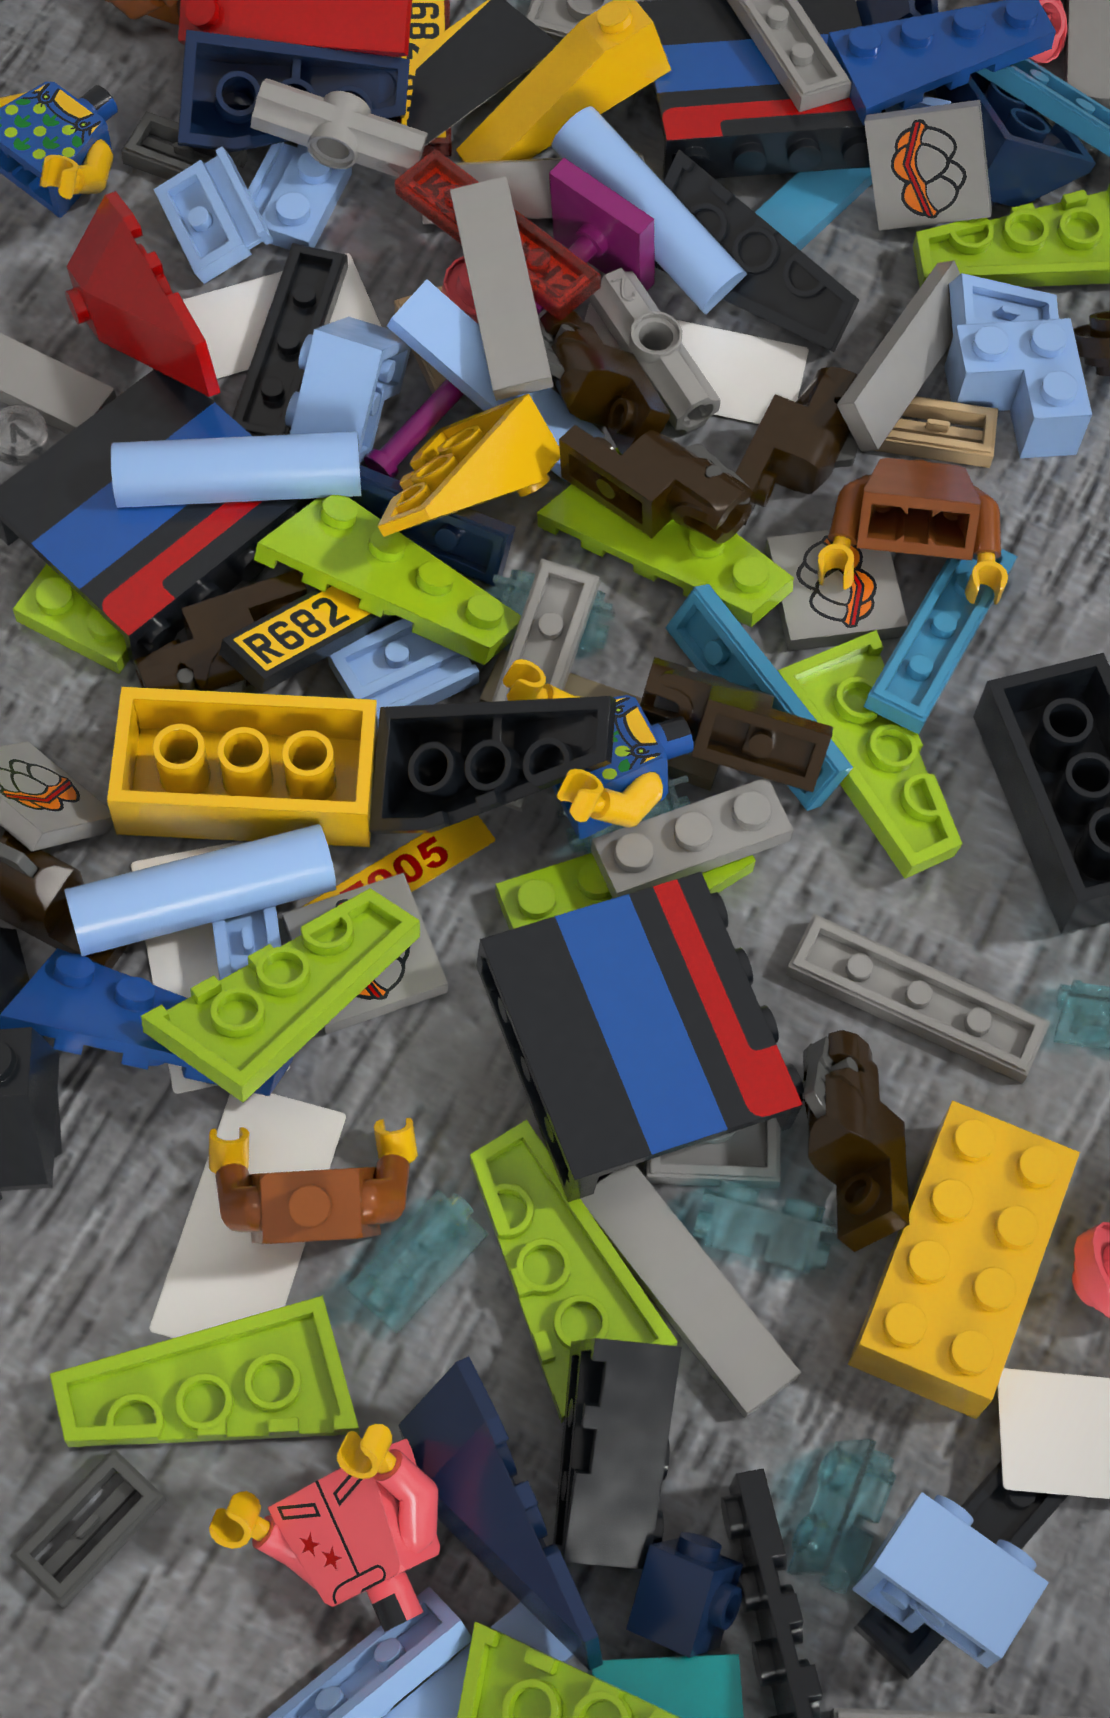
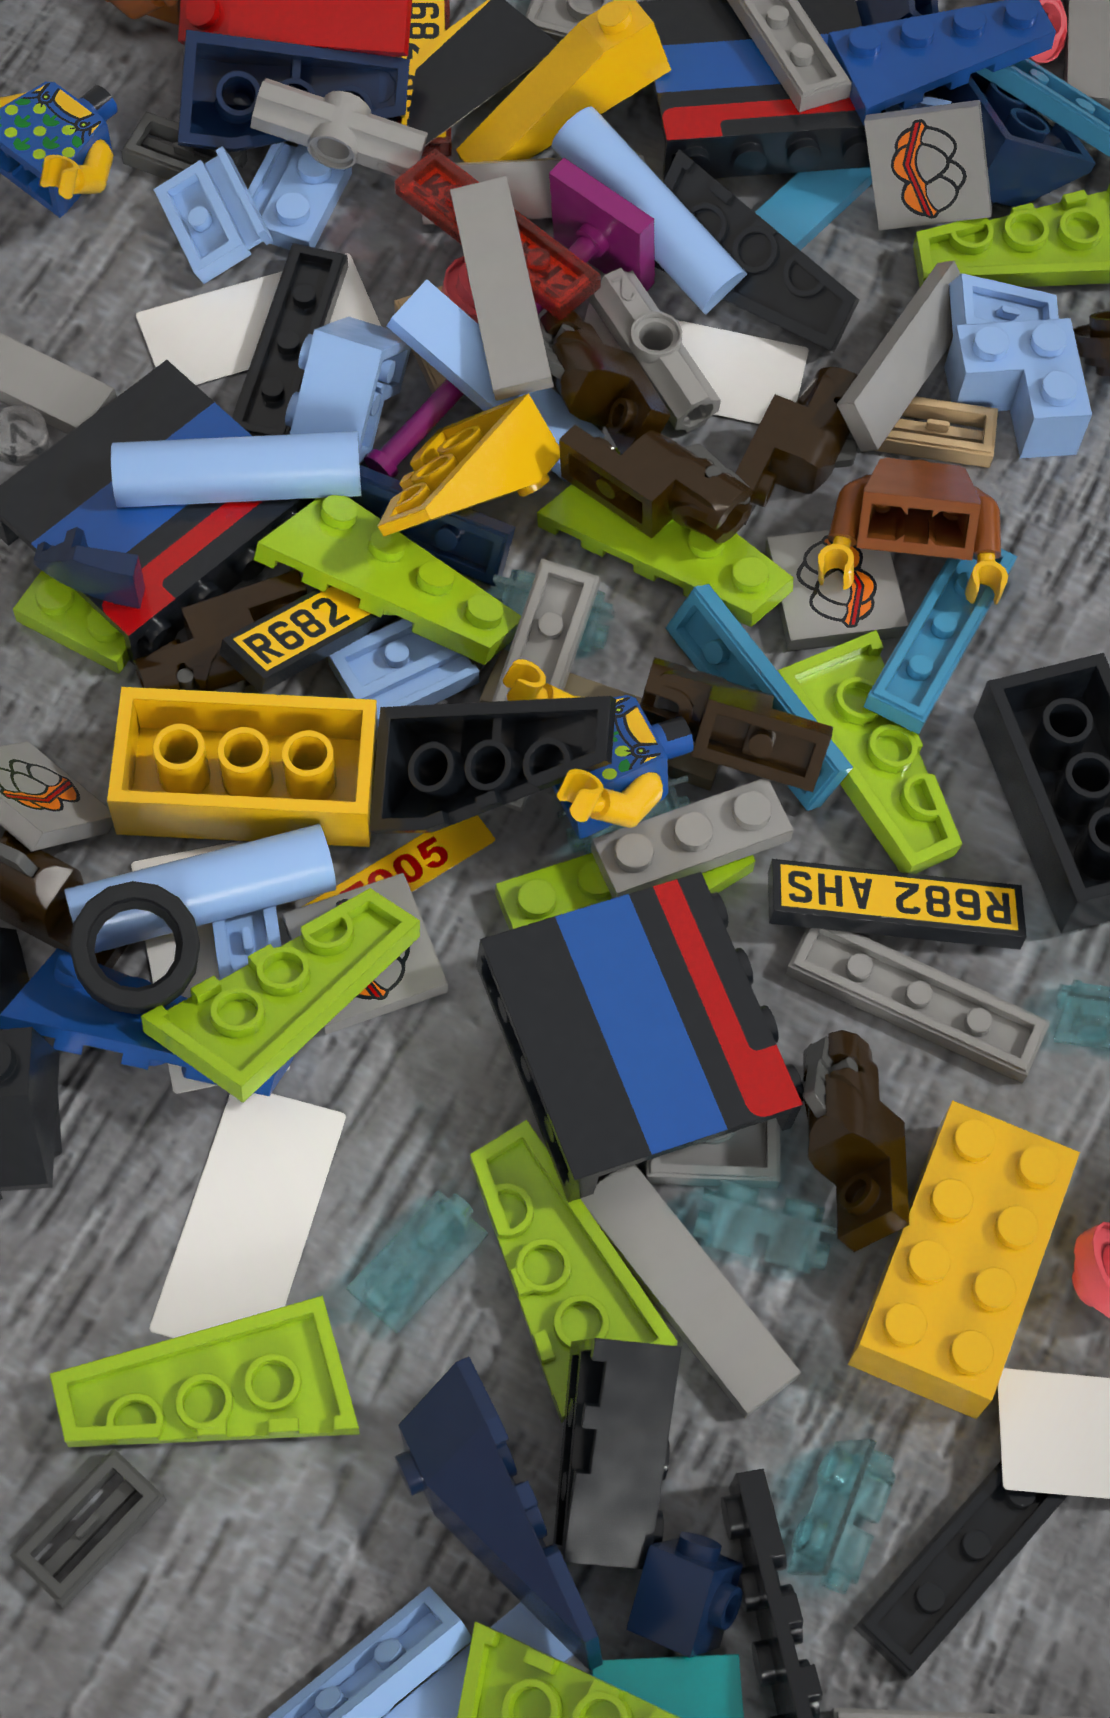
red wedge [65,191,221,397] -> none
dark orange torso [209,1118,418,1244] -> none
coral torso [209,1424,441,1632] -> none
light blue brick [852,1492,1049,1668] -> none
none -> dark blue slope [33,527,145,609]
none -> black tyre [69,881,200,1014]
none -> tile [768,859,1027,950]

